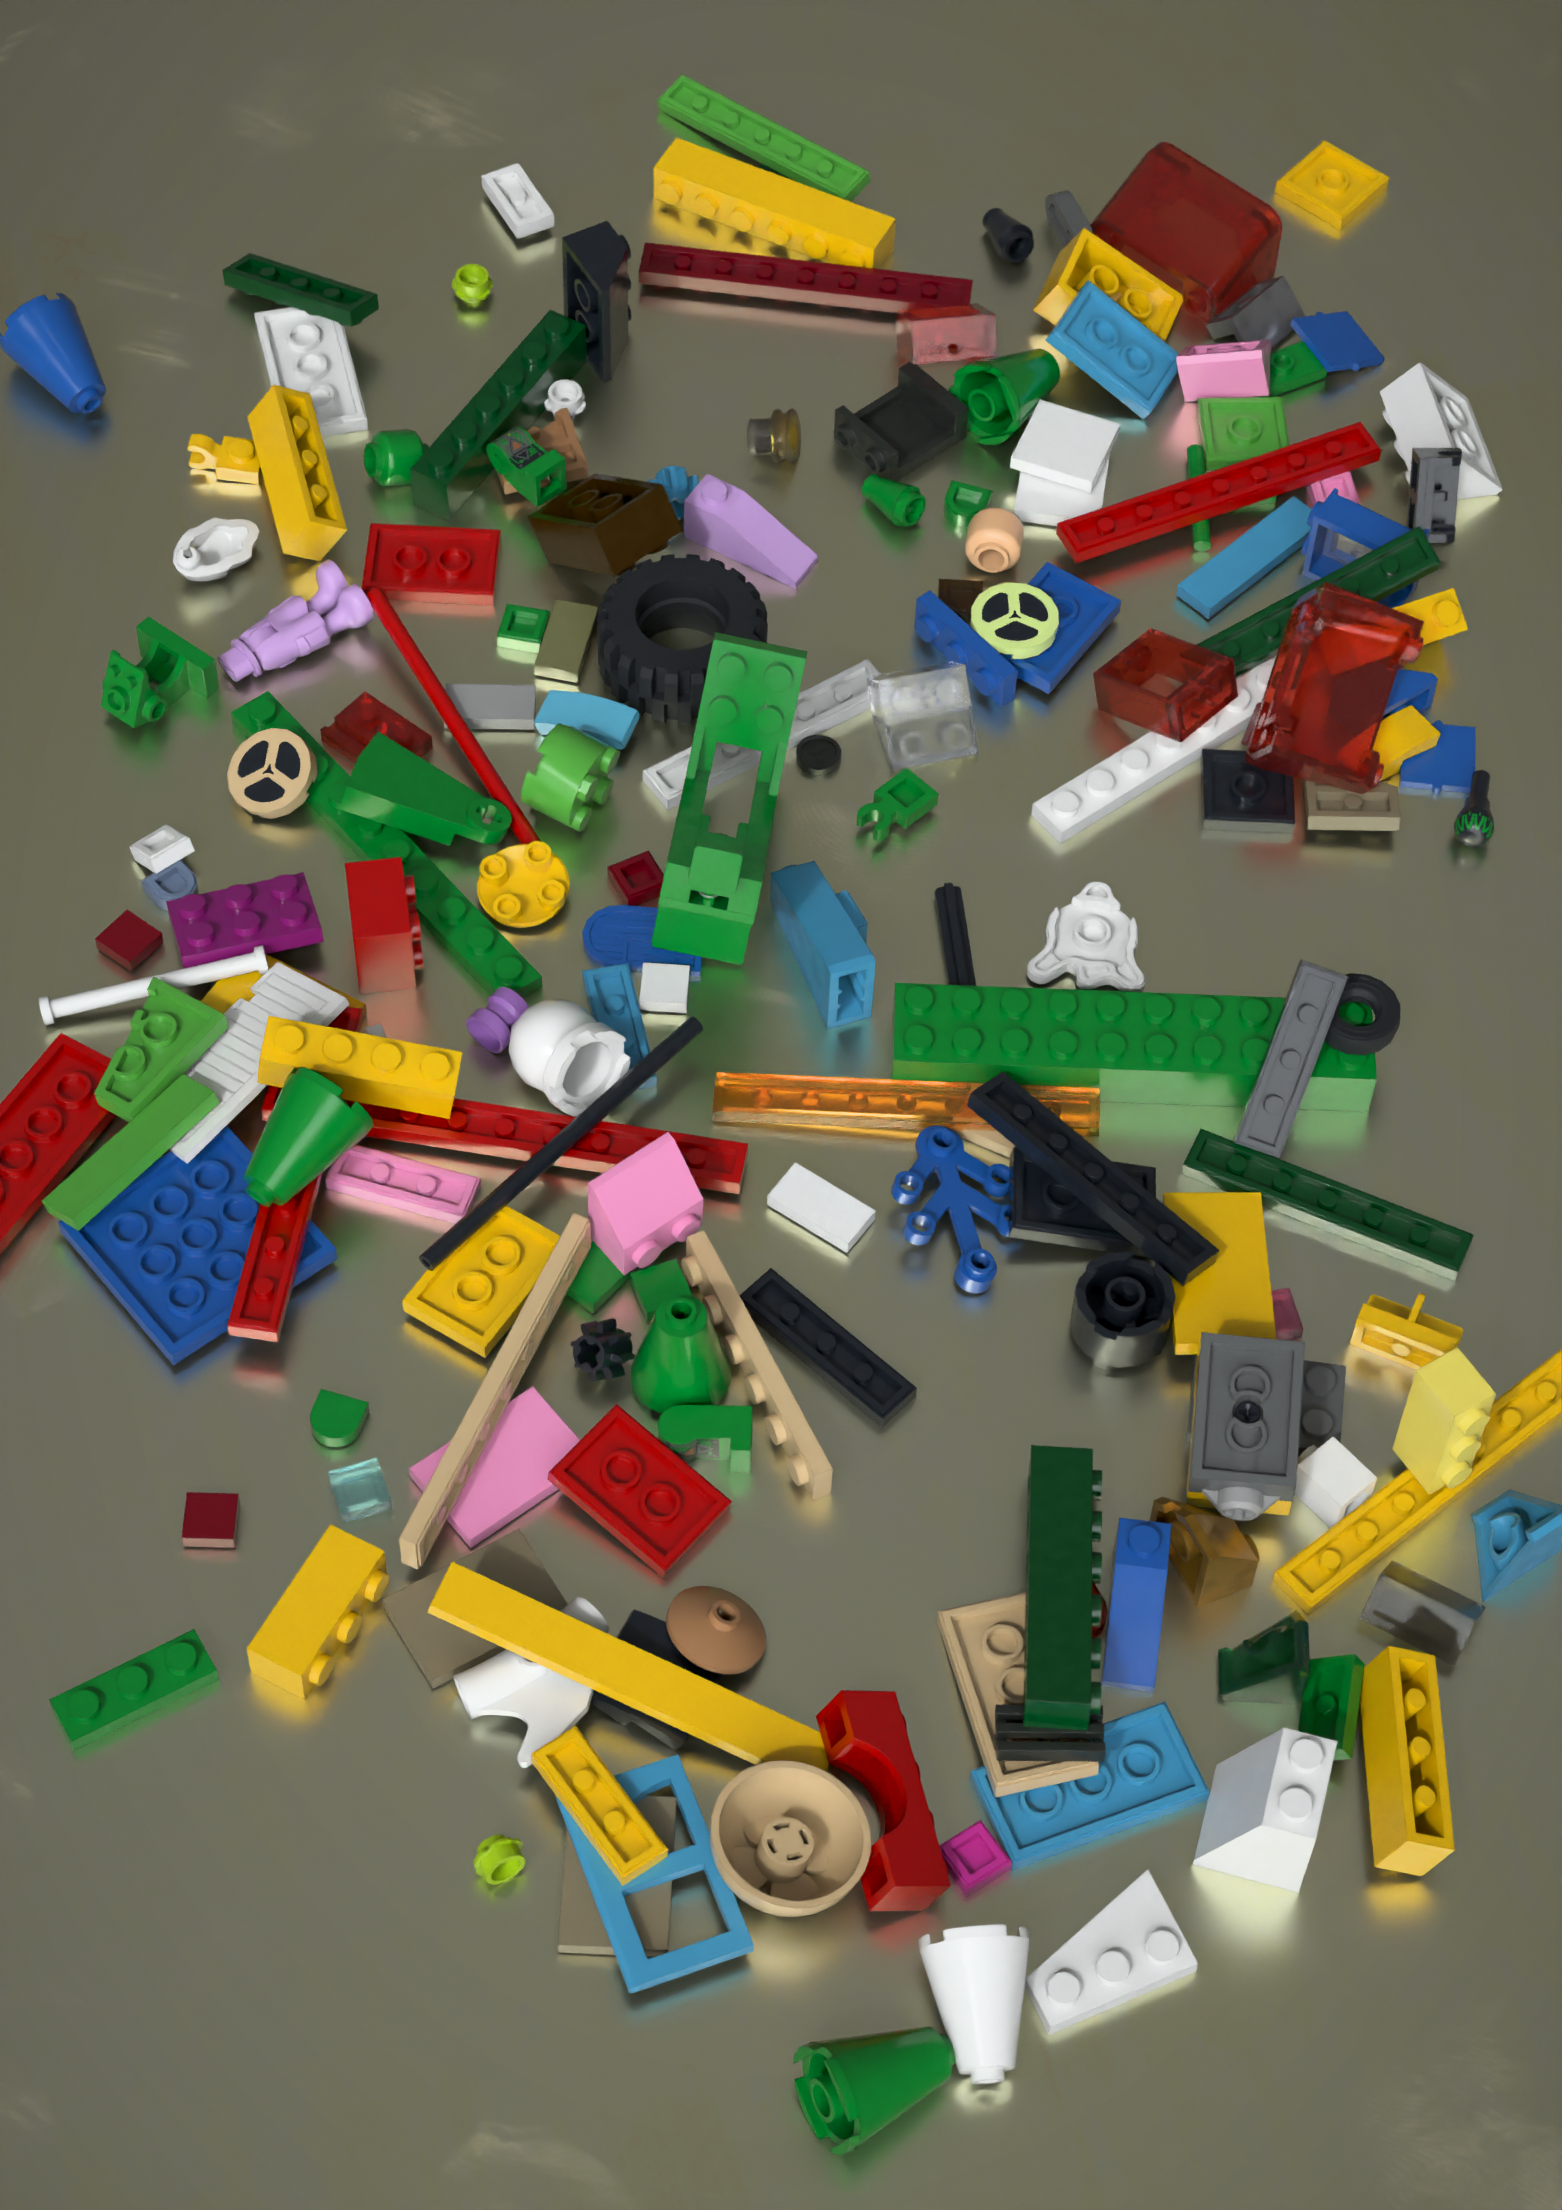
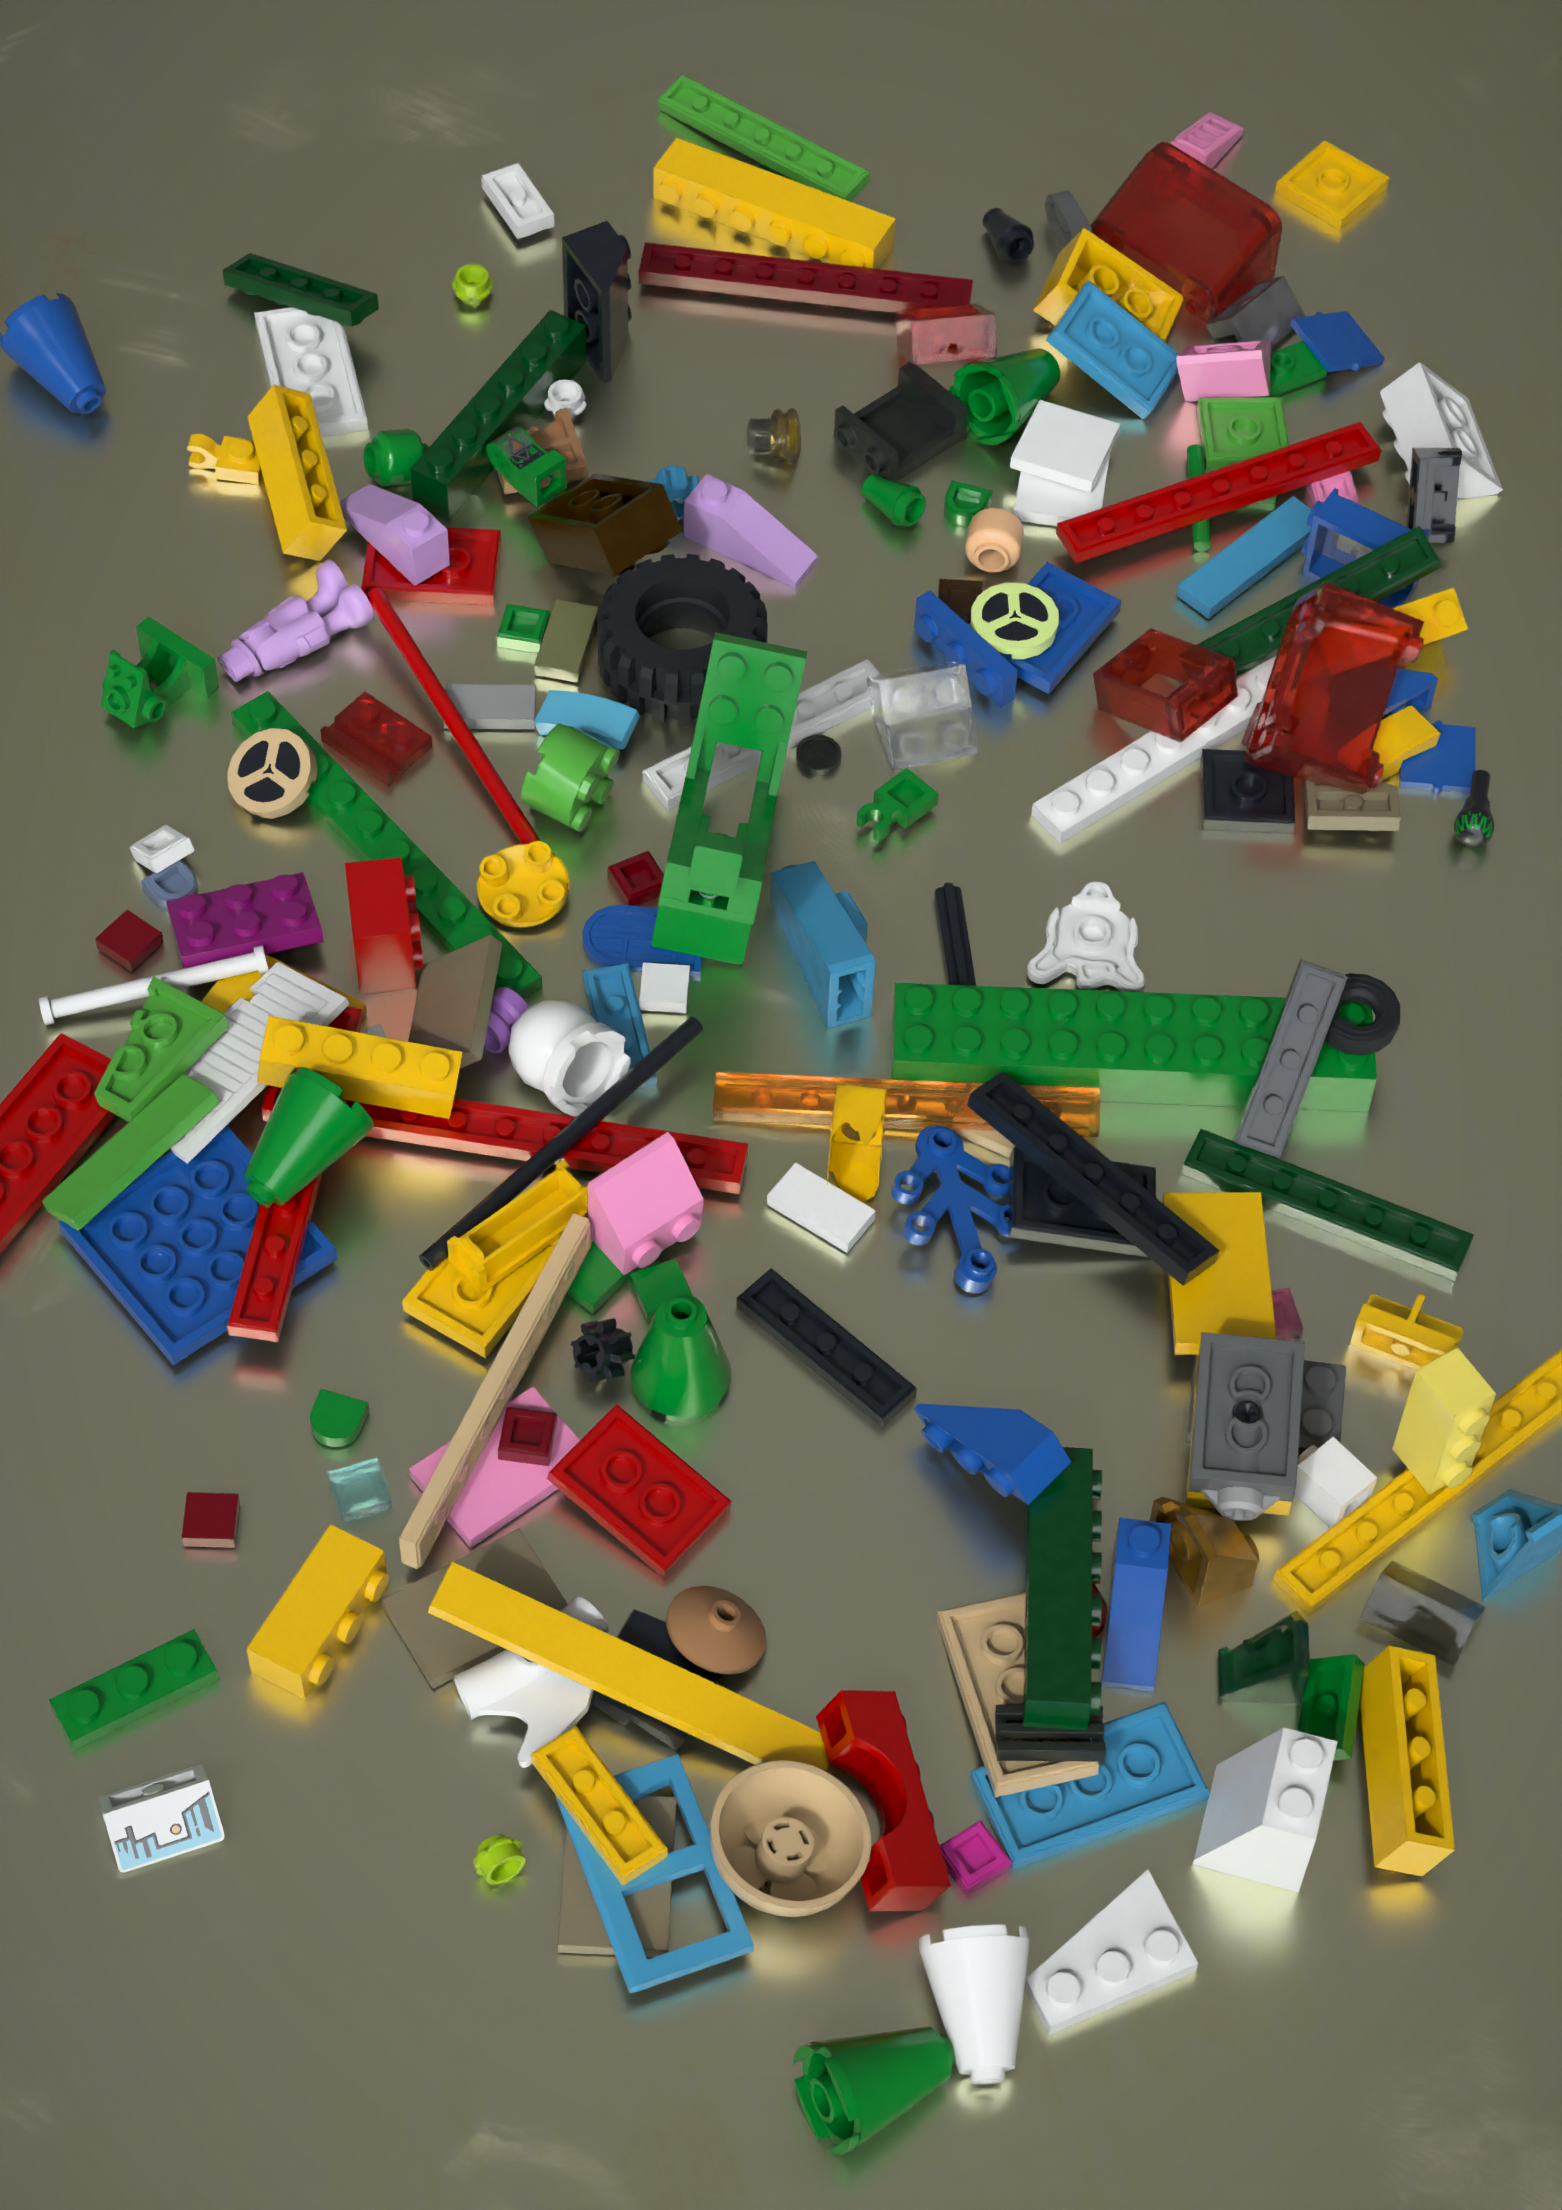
white arm [173,517,259,581] -> none
bright pink tile [326,1145,481,1224] -> none
green piece [338,732,512,846] -> none
green leg [658,1405,753,1473] -> none
tan plate [681,1230,833,1501] -> none
black brick [1070,1251,1176,1370] -> none
none -> white panel [97,1763,225,1873]
none -> lavender slope [339,484,450,586]
none -> dark tan tile [408,935,502,1068]
none -> yellow container [447,1160,588,1294]
none -> dark red tile [498,1407,557,1466]
none -> yellow piece [826,1085,887,1203]
none -> blue slope [914,1404,1071,1505]
none -> bright pink slope [1168,112,1244,179]

